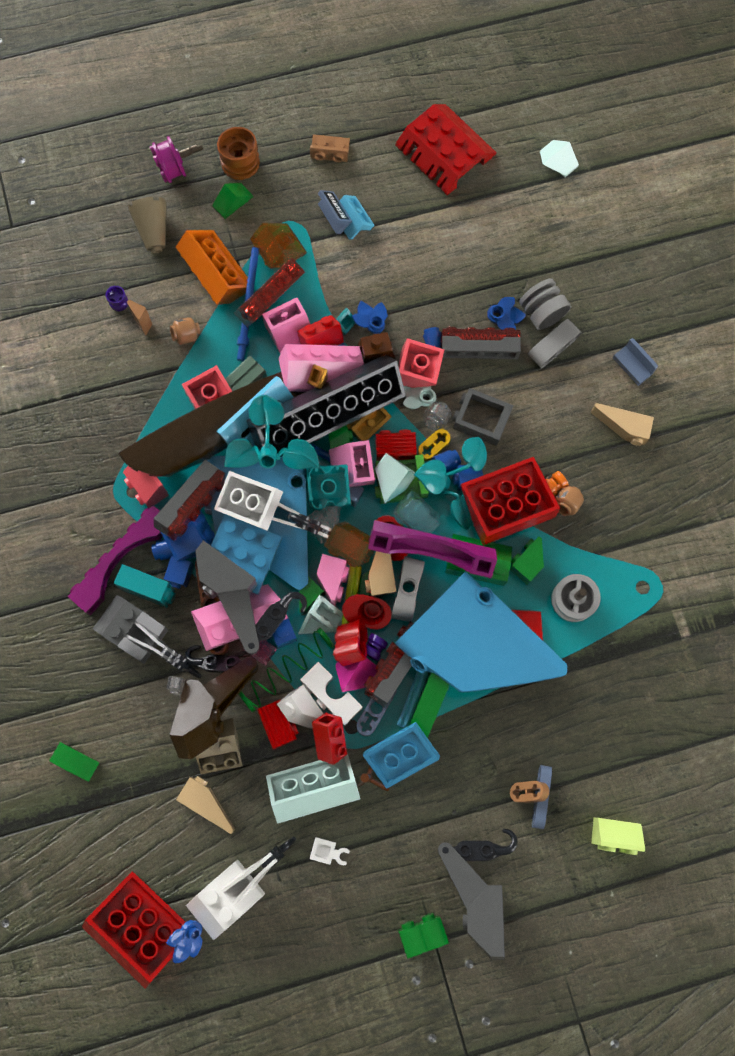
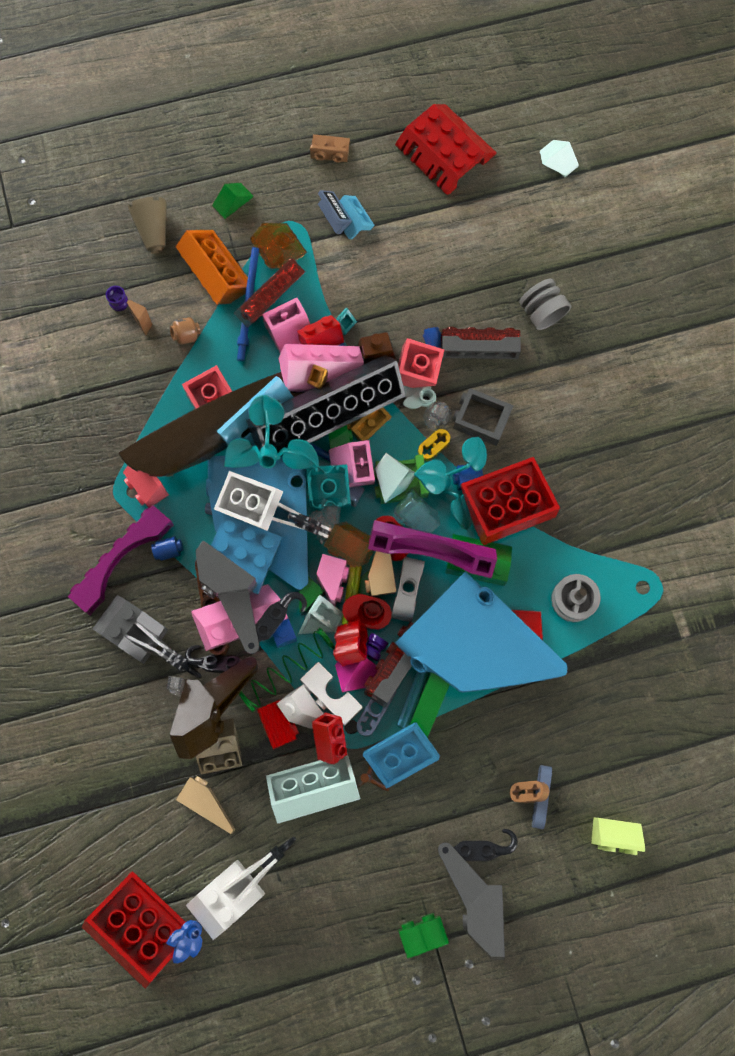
green slope [49,742,99,782] -> none
teal brick [114,564,176,608] -> none
magenta wheel [150,136,204,183] -> none
piece [154,460,225,541] -> none
blue slope [161,509,215,561] -> none
blue brick [164,556,195,589] -> none
dark orange wheel [217,127,260,180] -> none
sand green brick [225,356,267,391] -> none
clear pink brick [243,640,278,665] -> none
white plate [310,837,350,865] -> none
blue plate [352,301,388,334] -> none
red brick [375,429,417,461] -> none
blue brick [432,450,461,472] -> none
blue plate [487,297,526,334] -> none
green slope [510,536,544,585] -> none
light grey beam [528,319,582,368] -> none
orange wheel [546,471,569,497] -> none
medium nougat head [555,486,584,516] -> none
tan slope [591,403,654,446] -> none
sand blue panel [613,338,658,386] -> none

